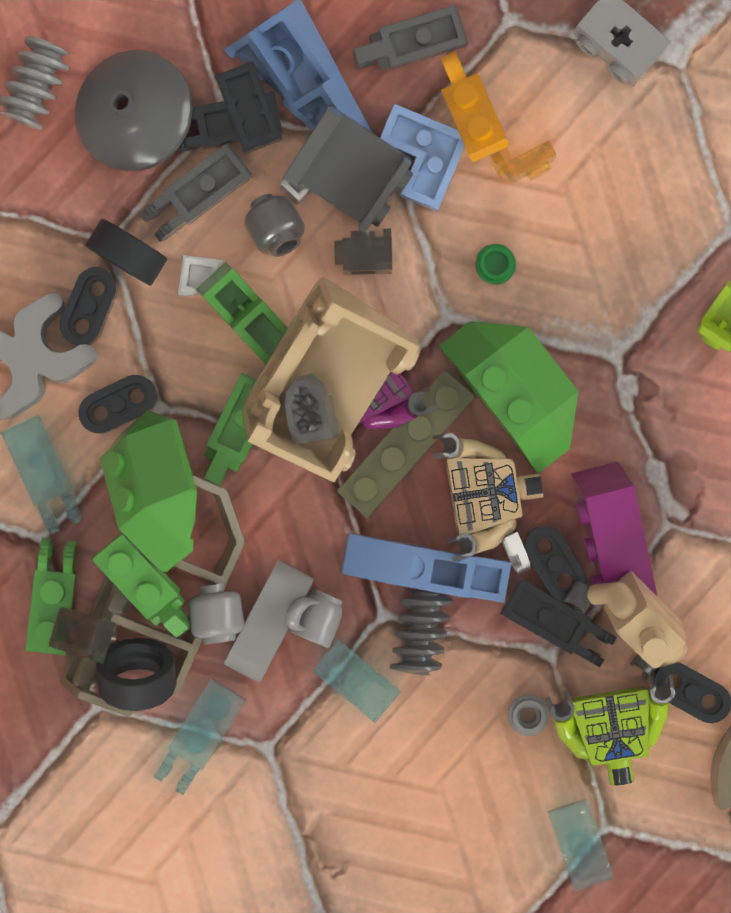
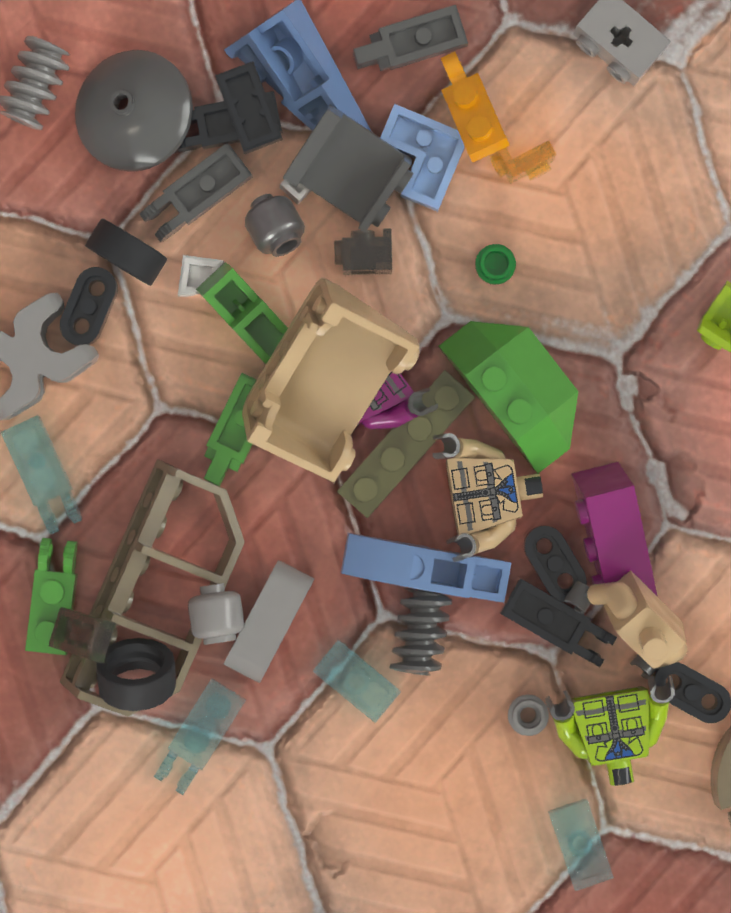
black plate [78,375,158,434] -> none
bright green hinge [92,532,191,638] -> none
bright green wedge [100,410,197,572] -> none
dark grey rock [284,374,340,444] -> none
light grey piece [285,589,343,648] -> none
white tile [501,532,531,574] -> none

